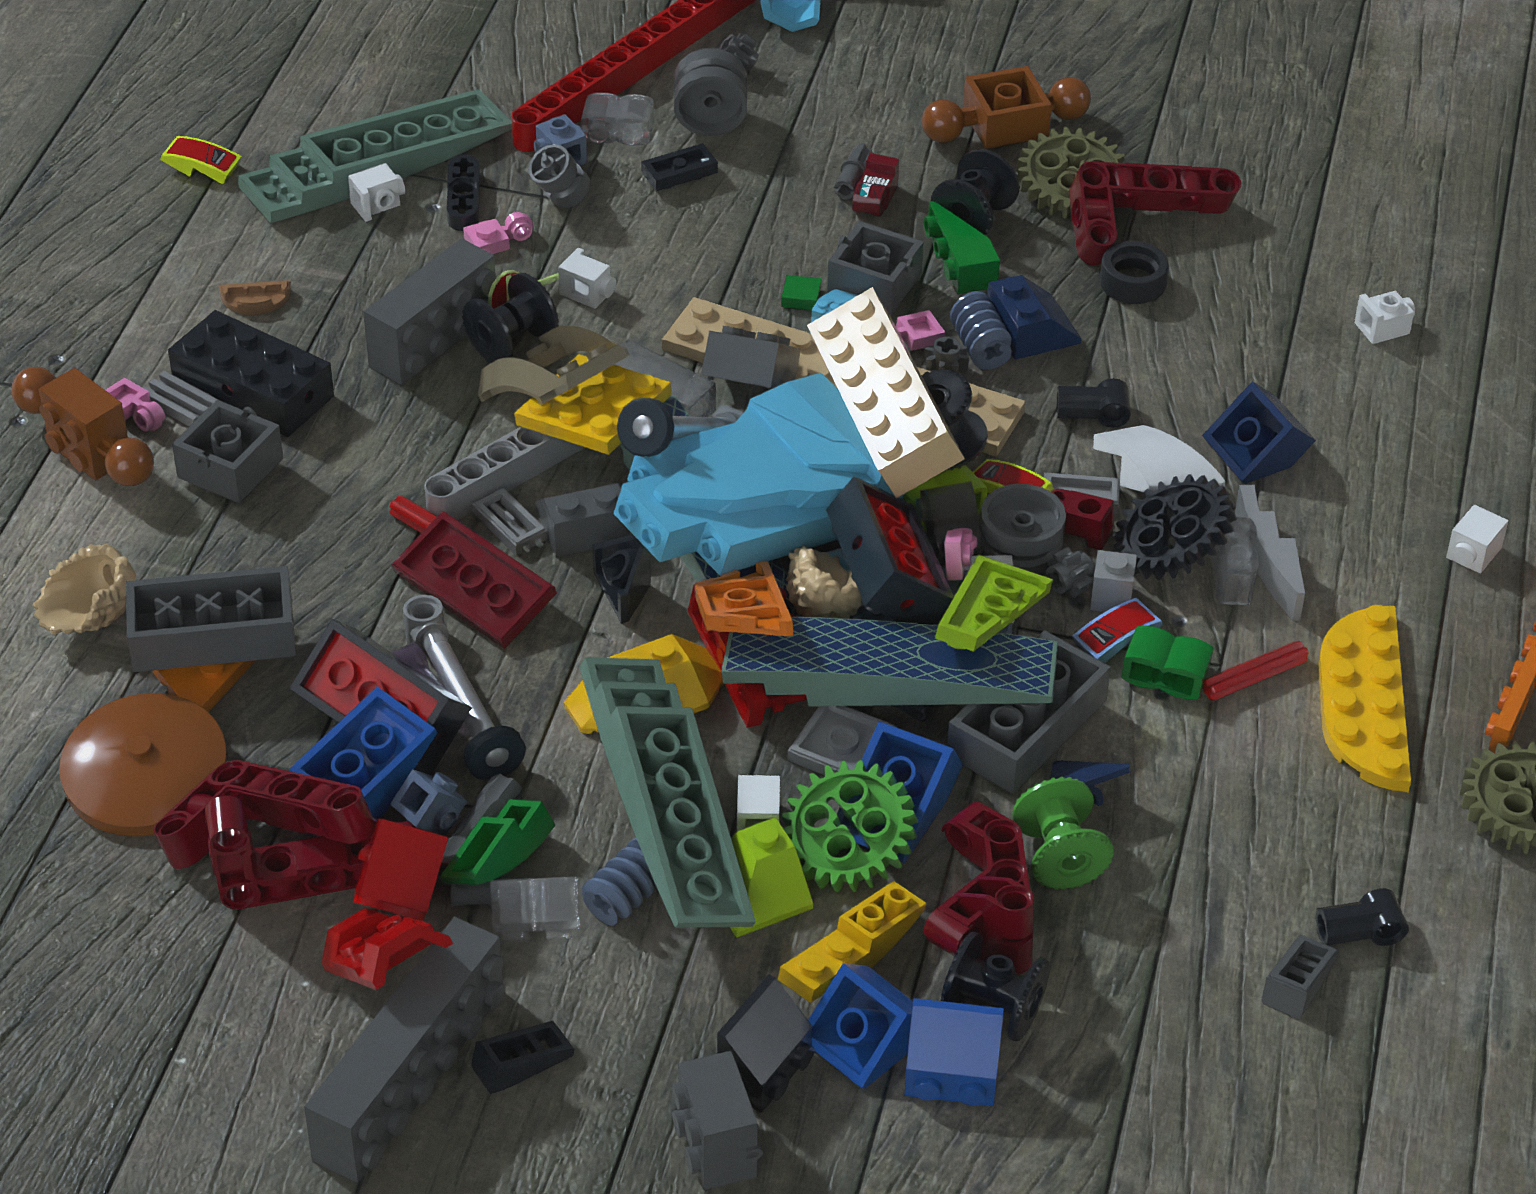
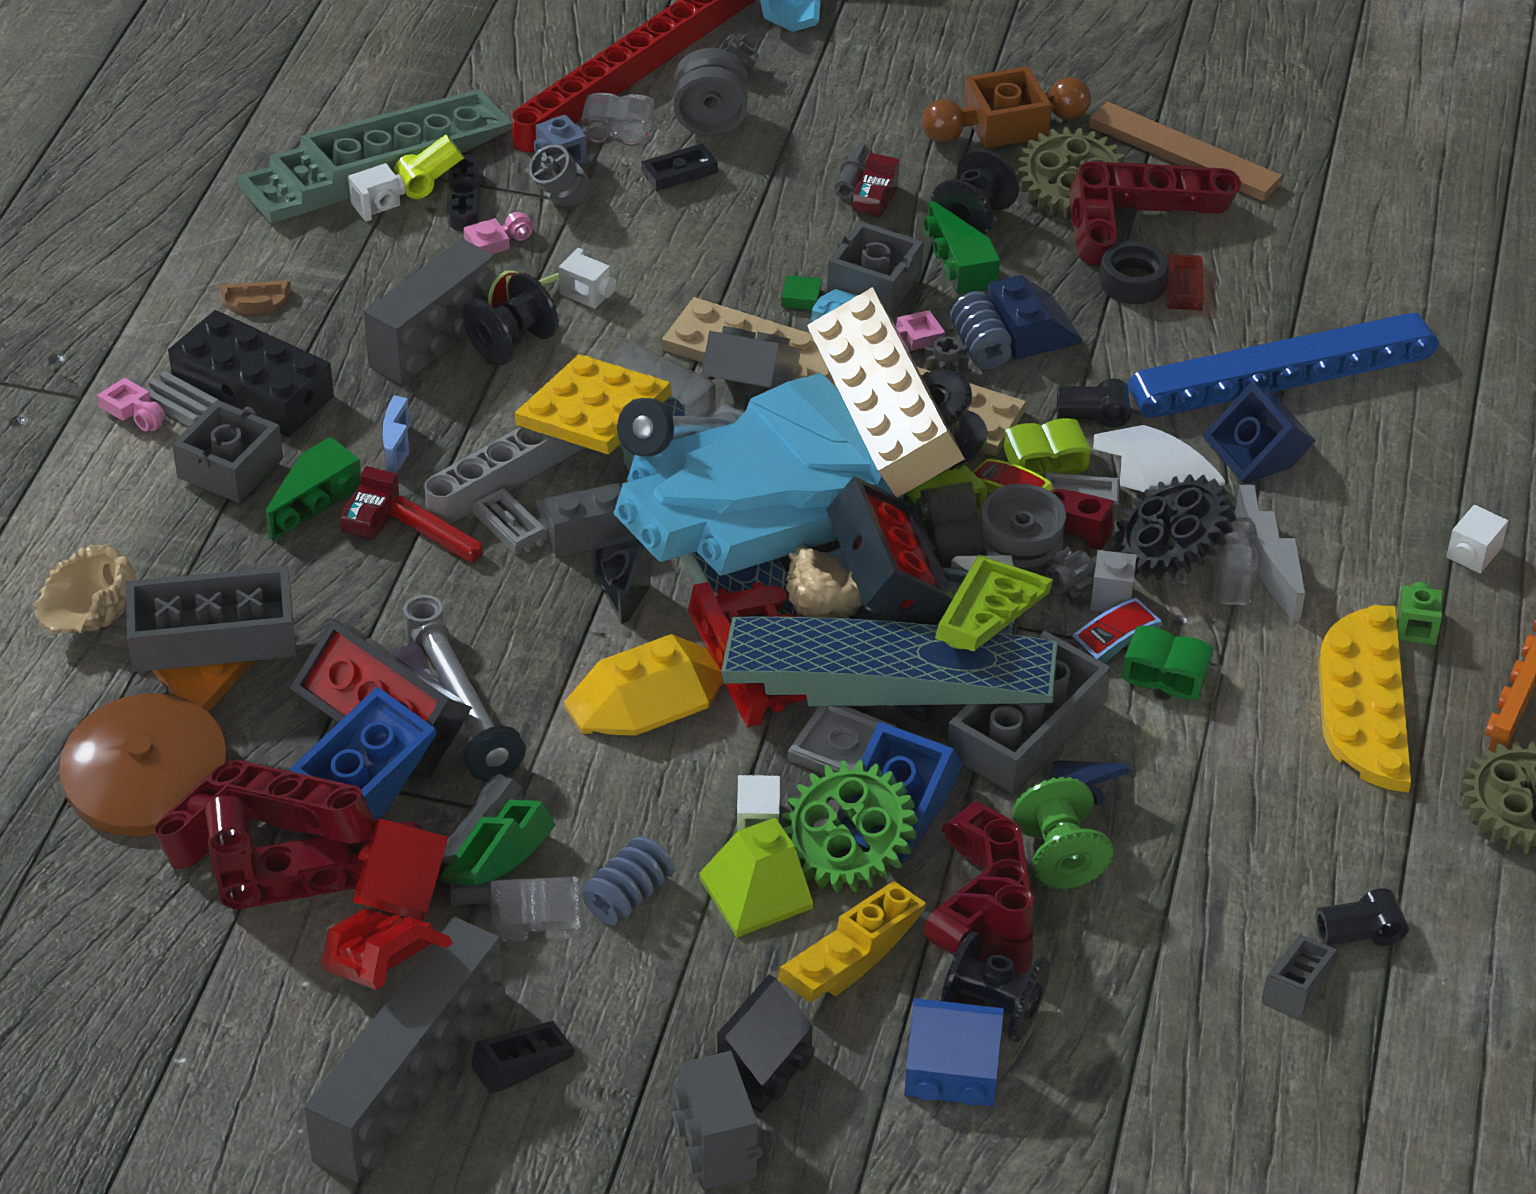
dark orange brick [11,367,154,486] -> none
slope [160,136,242,185] -> none
sand blue brick [390,769,468,835] -> none
dark red tile [391,511,557,649] -> none
dark tan wedge [478,325,630,405] -> none
sand green slope [579,657,756,928] -> none
orange wing [694,561,793,636] -> none
blue slope [808,963,913,1089] -> none
bright pink plate [945,528,977,580] -> none
red axle [1202,641,1309,701] -> none
white brick [1354,290,1415,344] -> none
none -> green slope [265,437,361,541]
none -> dark red leg [340,466,399,540]
none -> light blue slope [382,395,410,474]
none -> neon yellow piece [394,134,464,200]
none -> lime brick [1004,418,1091,477]
none -> medium nougat tile [1089,101,1282,202]
none -> blue beam [1127,313,1439,418]
none -> clear red tile [1166,254,1204,311]
none -> bright green brick [1397,582,1442,645]

